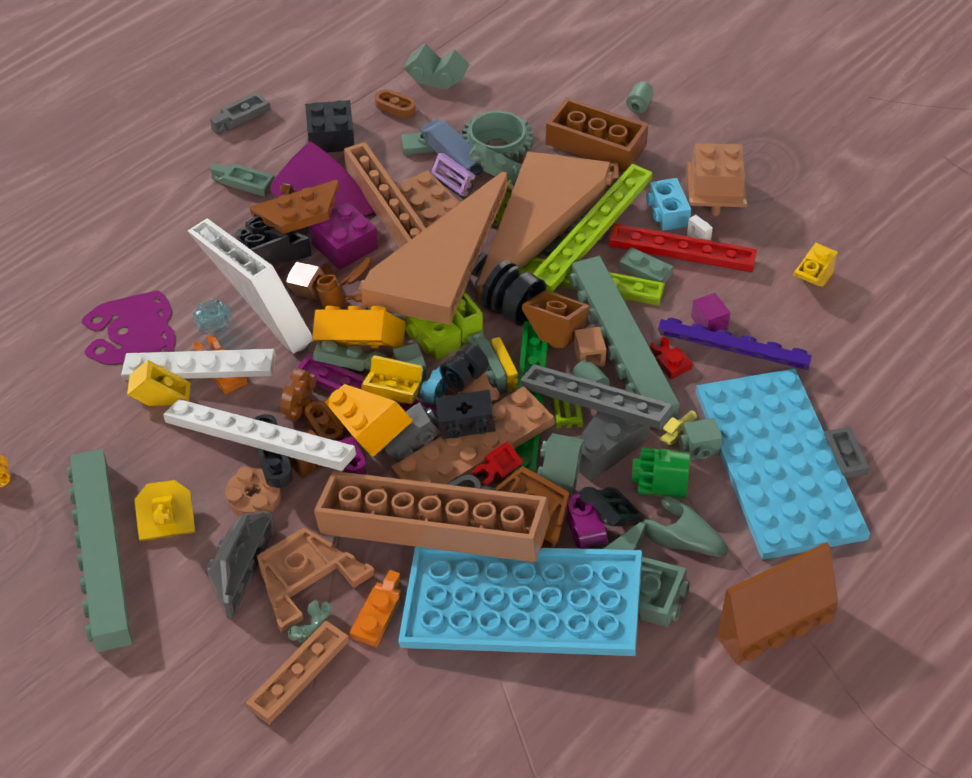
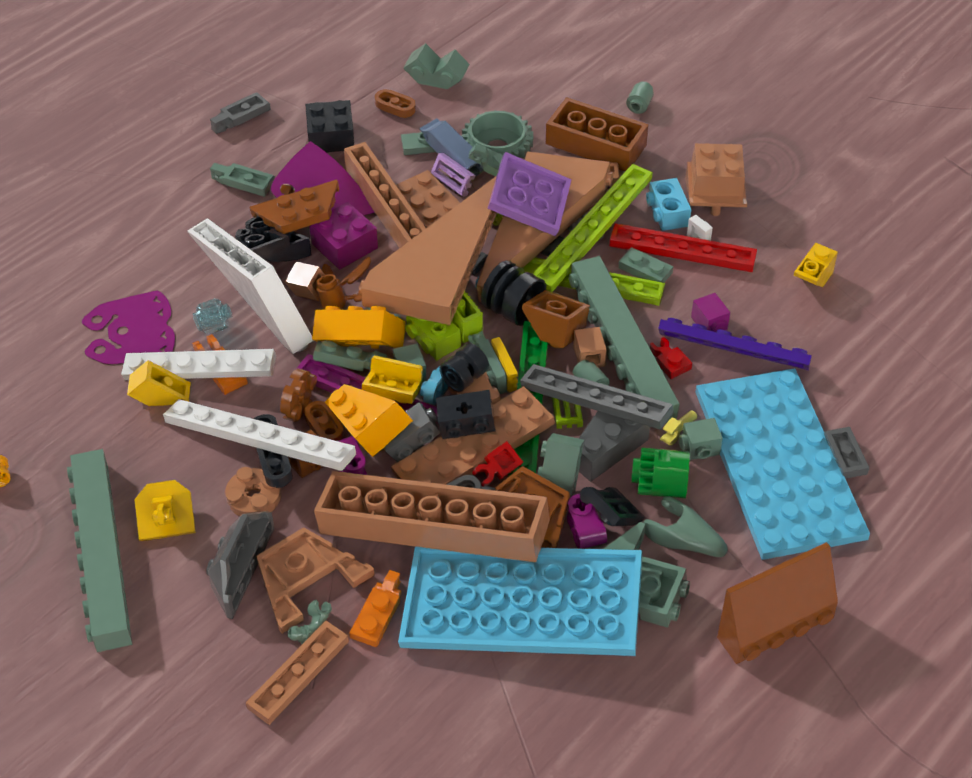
none -> medium lavender plate [487,152,571,236]

